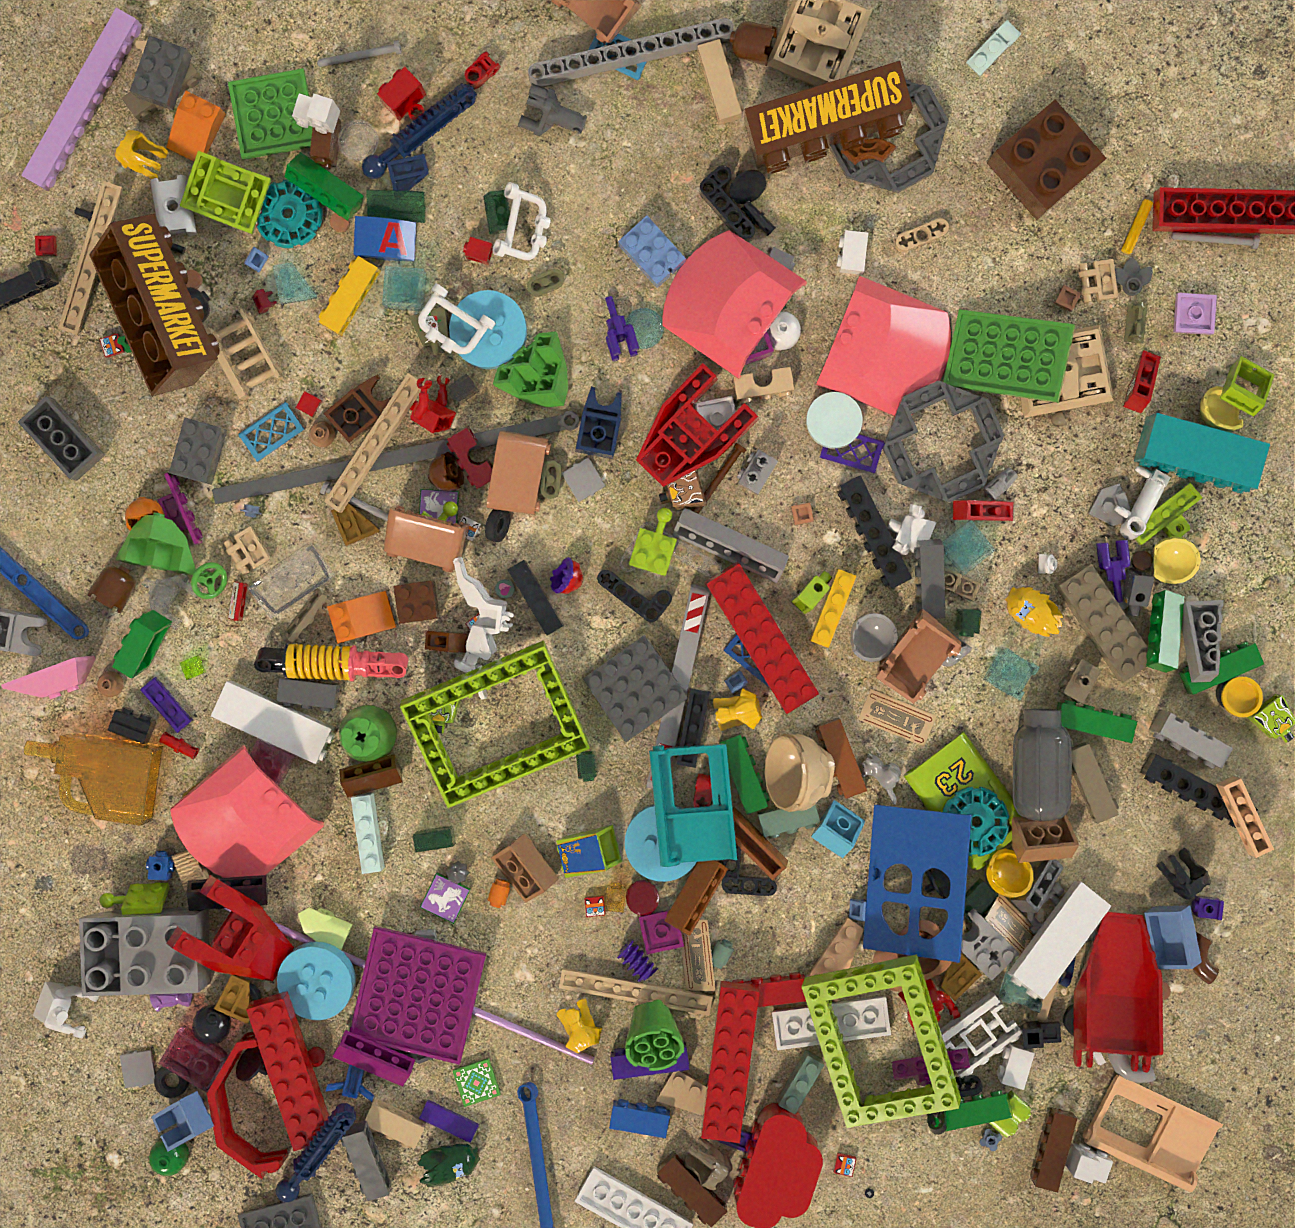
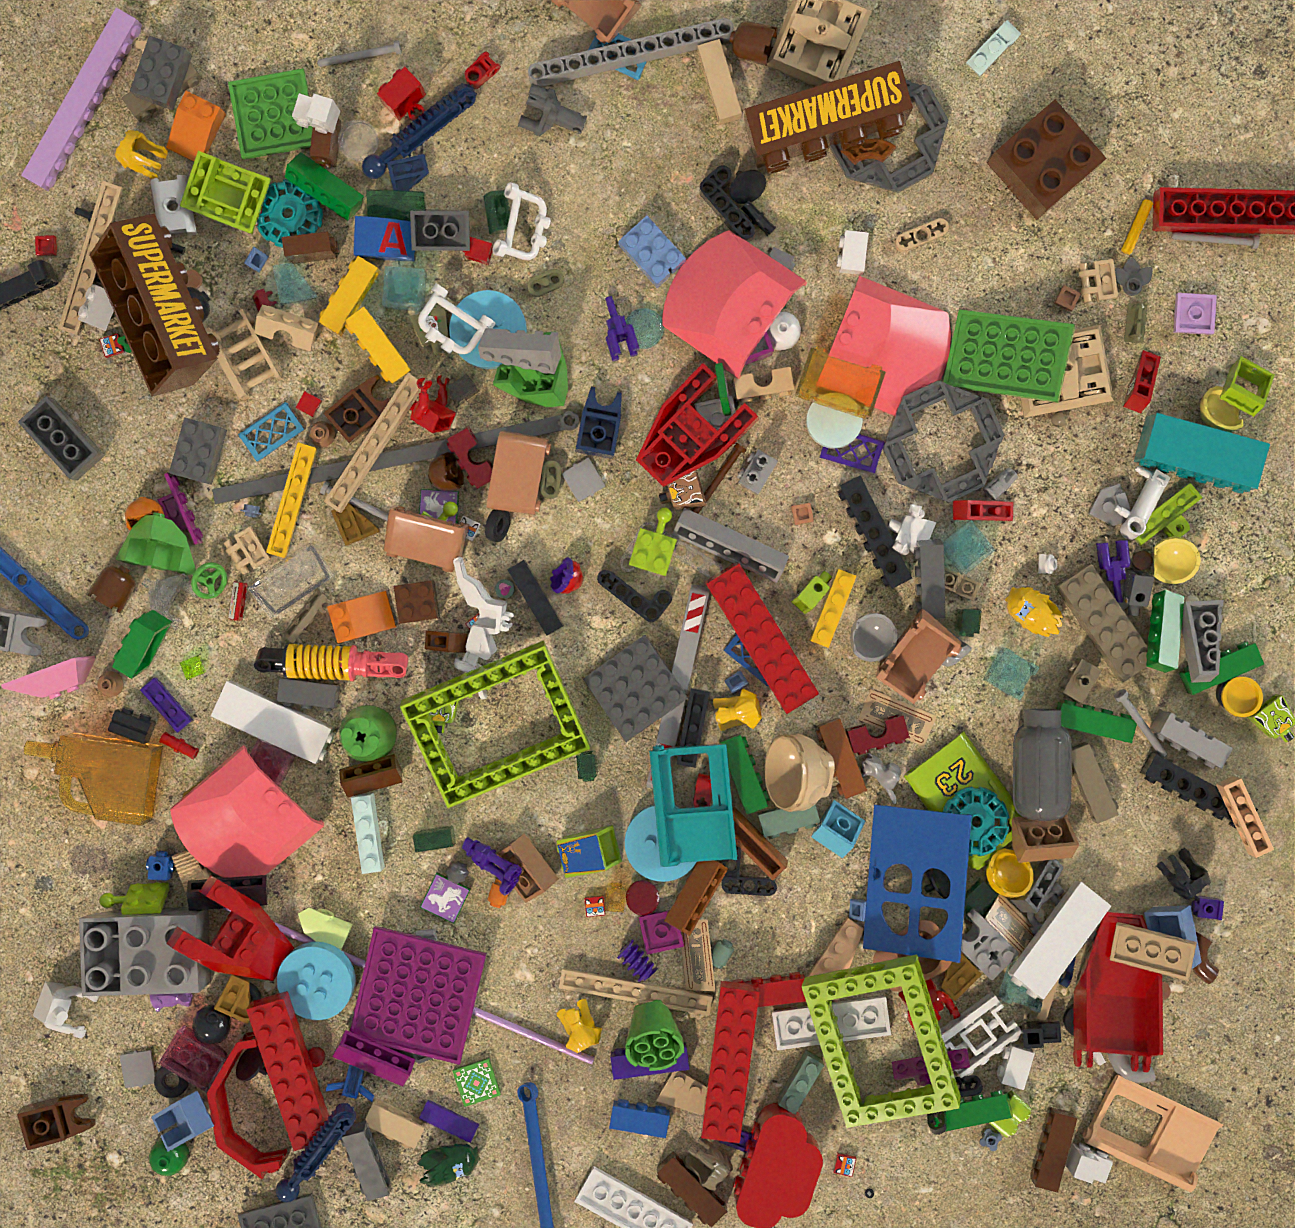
nougat tile [330,213,350,233] -> none
none -> reddish brown brick [17,1094,96,1150]
none -> white brick [78,284,114,331]
none -> tan arch [254,305,319,351]
none -> yellow plate [266,442,317,558]
none -> reddish brown brick [282,231,339,264]
none -> yellow brick [345,306,411,384]
none -> dark grey slope [410,209,470,251]
none -> dark purple piece [462,837,522,896]
none -> light grey wedge [478,328,561,374]
none -> green tile [715,363,731,416]
none -> clear yellow windscreen [795,346,886,419]
none -> dark red arch [846,713,910,755]
none -> tan tile [1110,922,1197,981]
none -> light grey bar [1114,689,1167,758]

